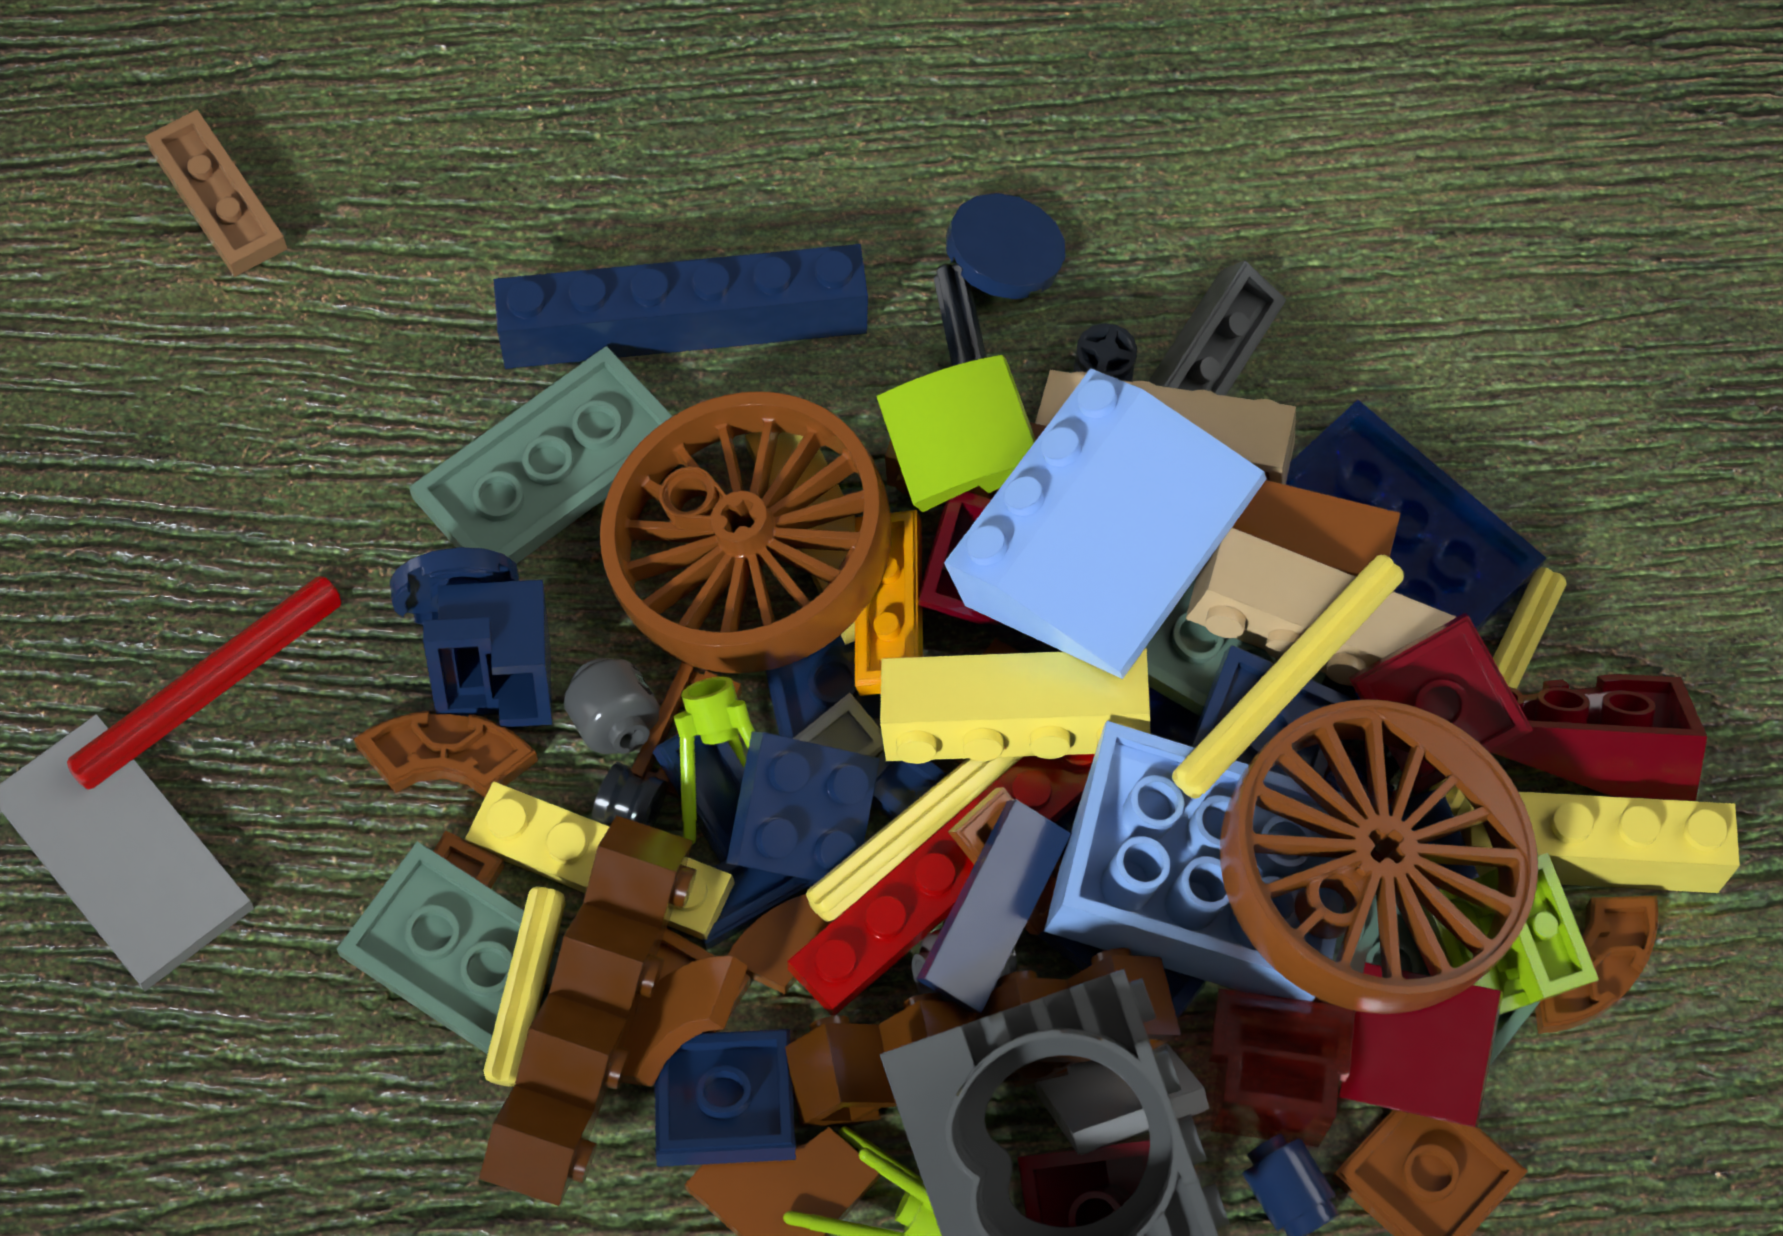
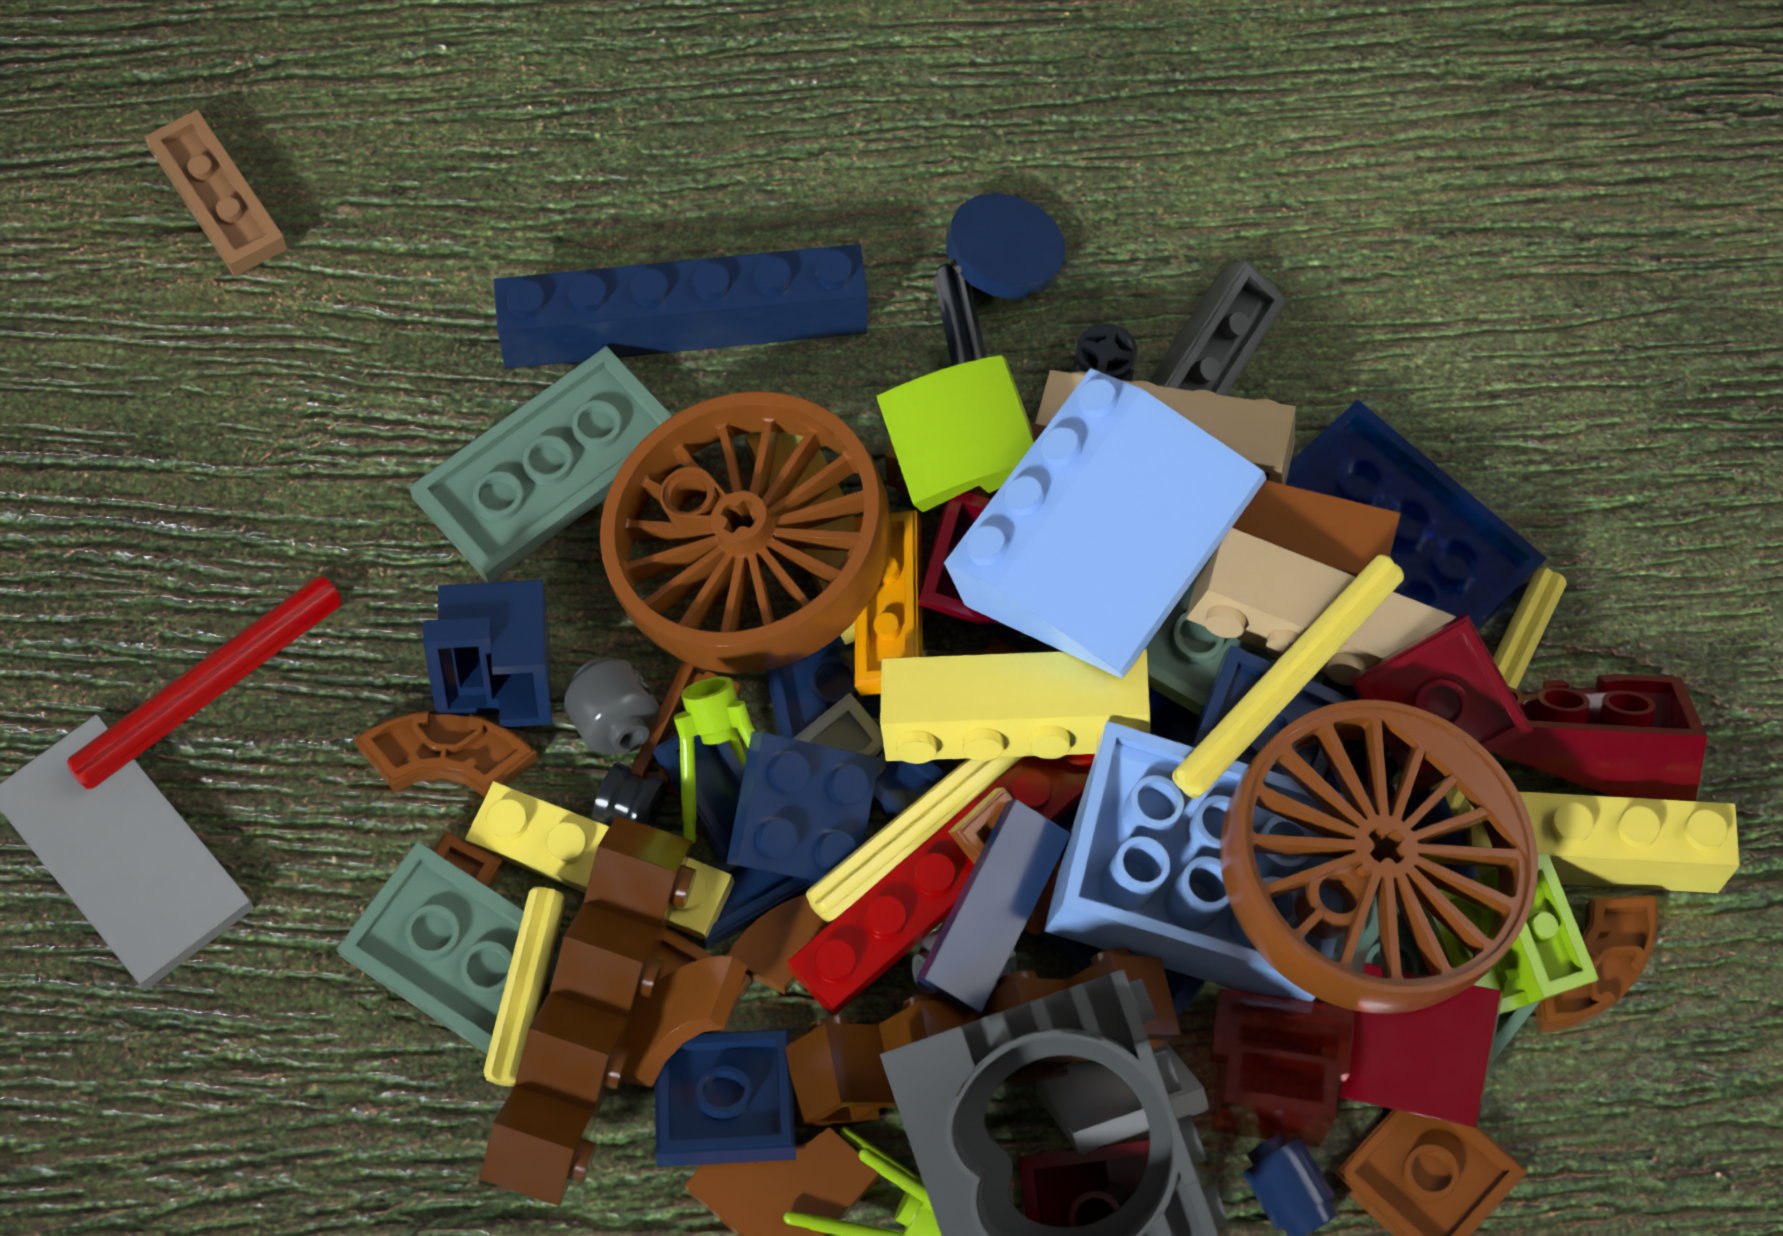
dark blue tile [390,547,519,626] -> none

